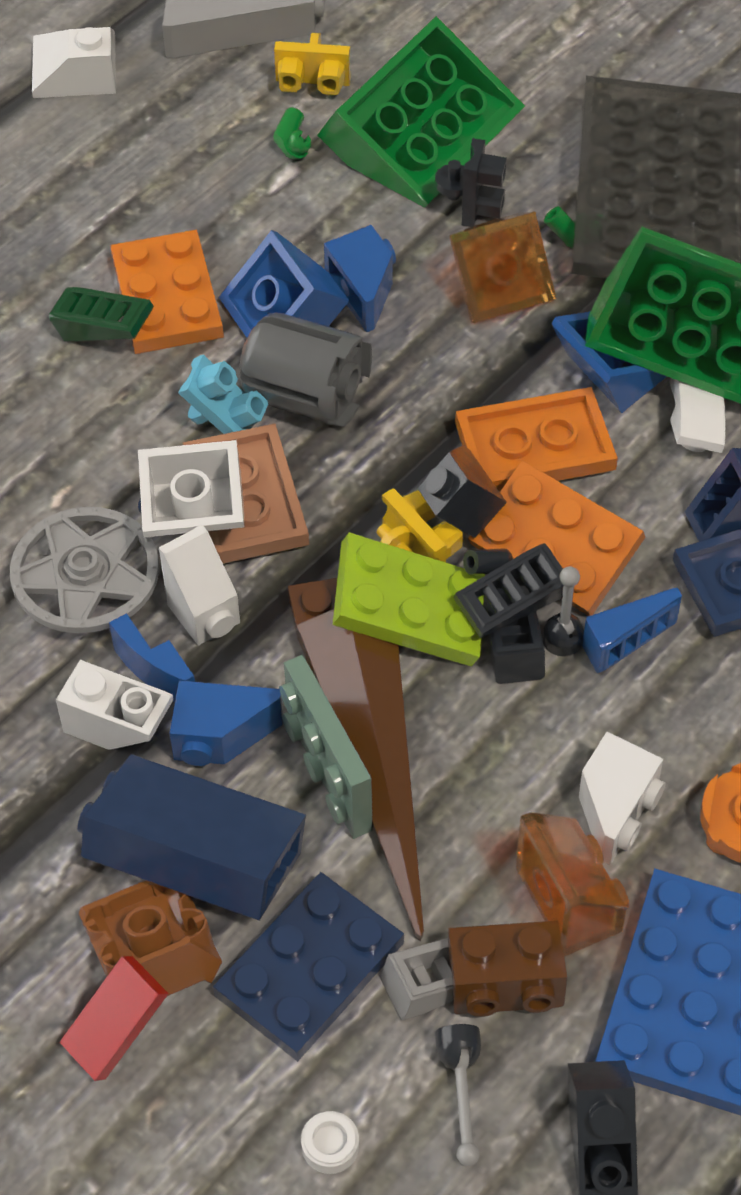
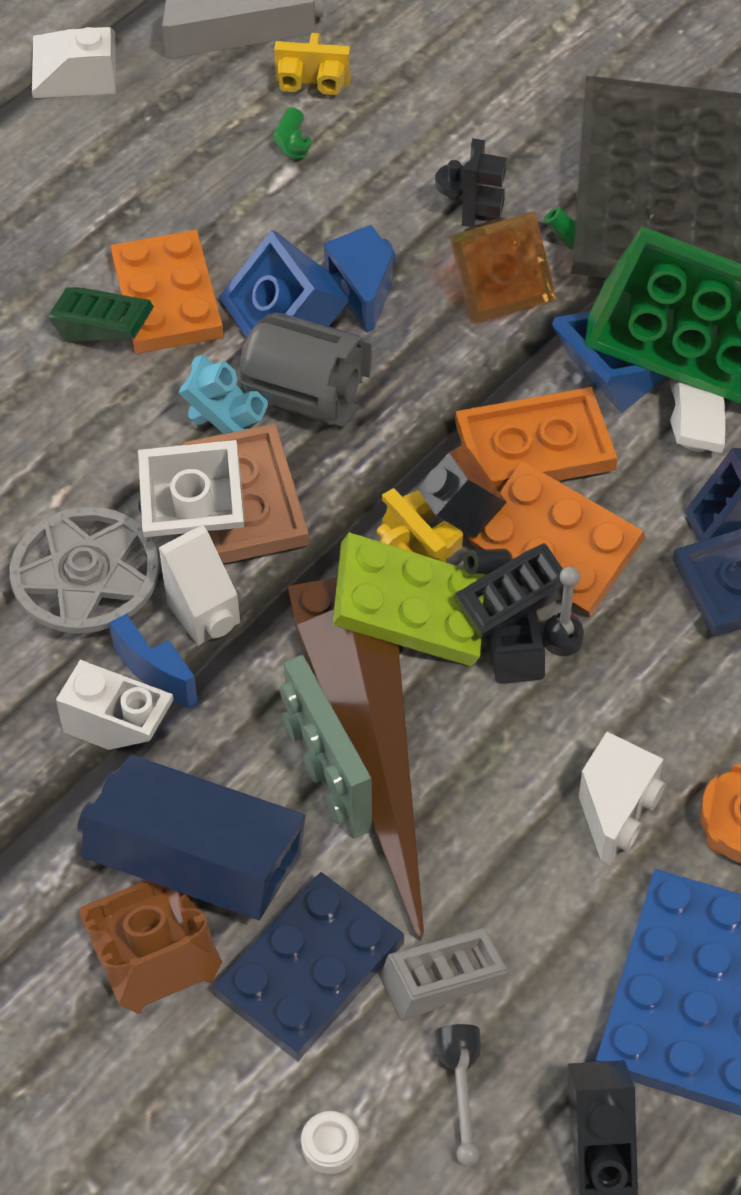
tile [59,956,169,1081] -> none
blue slope [169,681,283,766] -> none
green slope [317,16,525,208] -> none
reddish brown bracket [448,920,567,1017] -> none
clear orange slope [516,812,629,957] -> none
blue slope [582,588,682,673] -> none

